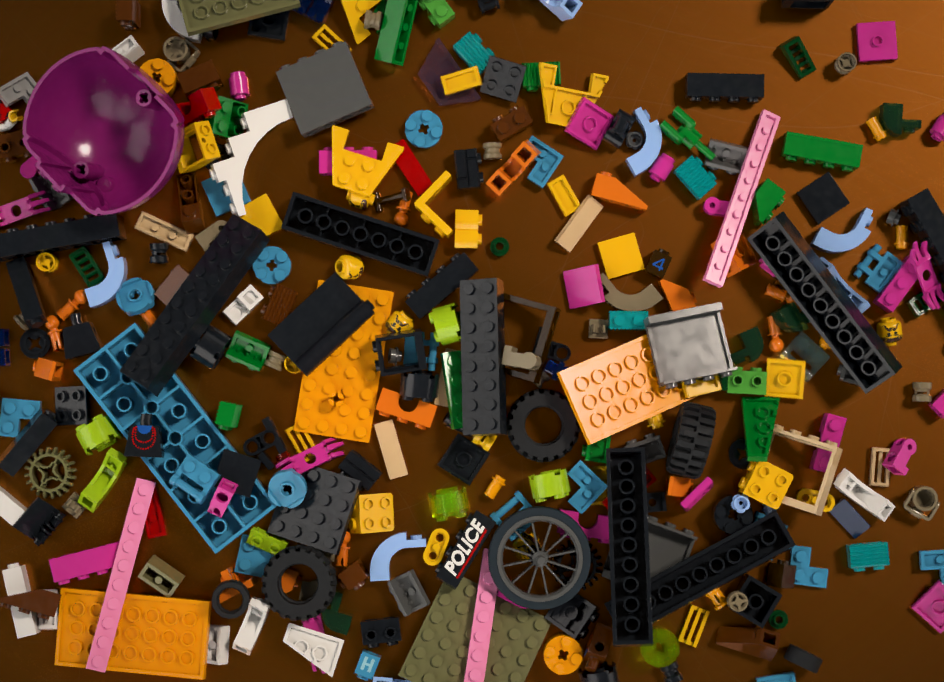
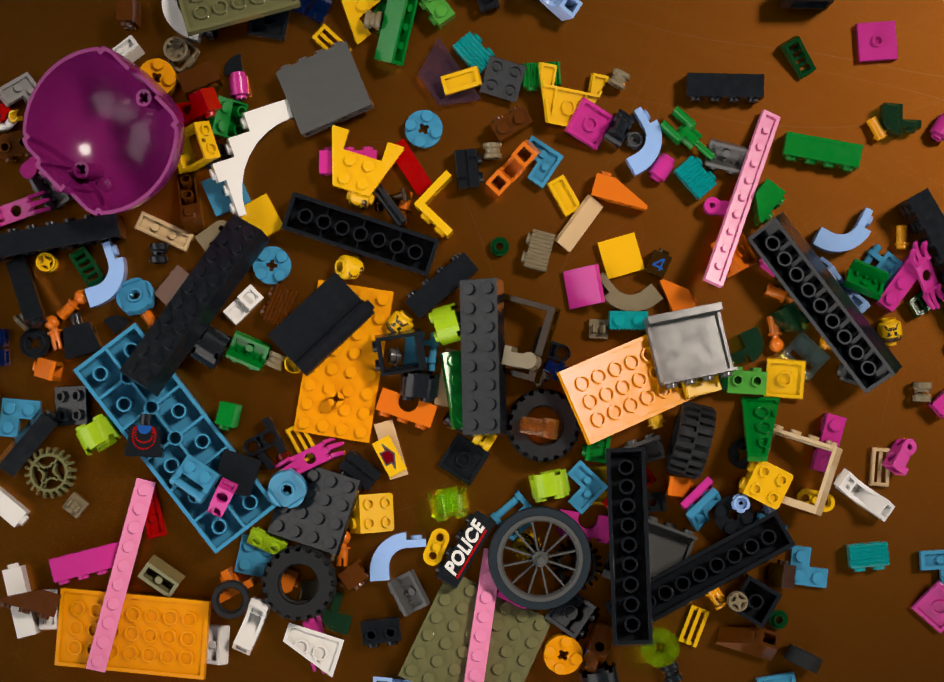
black hinge [13,497,66,546] -> none
lime arch [77,447,127,513] -> none
dark azure brick [354,649,382,681] -> none
yellow brick [455,209,482,249] -> none
light orange pin [484,474,506,500] -> none
black tile [796,172,850,225] -> none
dark blue slope [829,498,871,539] -> none
dark tan wheel [834,52,857,75] -> none
dark grey plate [886,209,902,227] -> none
dark tan piece [903,485,940,521] -> none
none -> black tile [103,316,131,335]
none -> black tile [224,54,243,76]
none -> yellow tile [372,435,407,478]
none -> black axle [373,184,407,226]
none -> clear orange piece [519,416,560,440]
none -> dark tan brick [521,229,555,273]
none -> dark tan wheel [607,68,631,90]
none -> dark azure plate [686,487,721,532]
none -> green bracket [843,259,890,301]

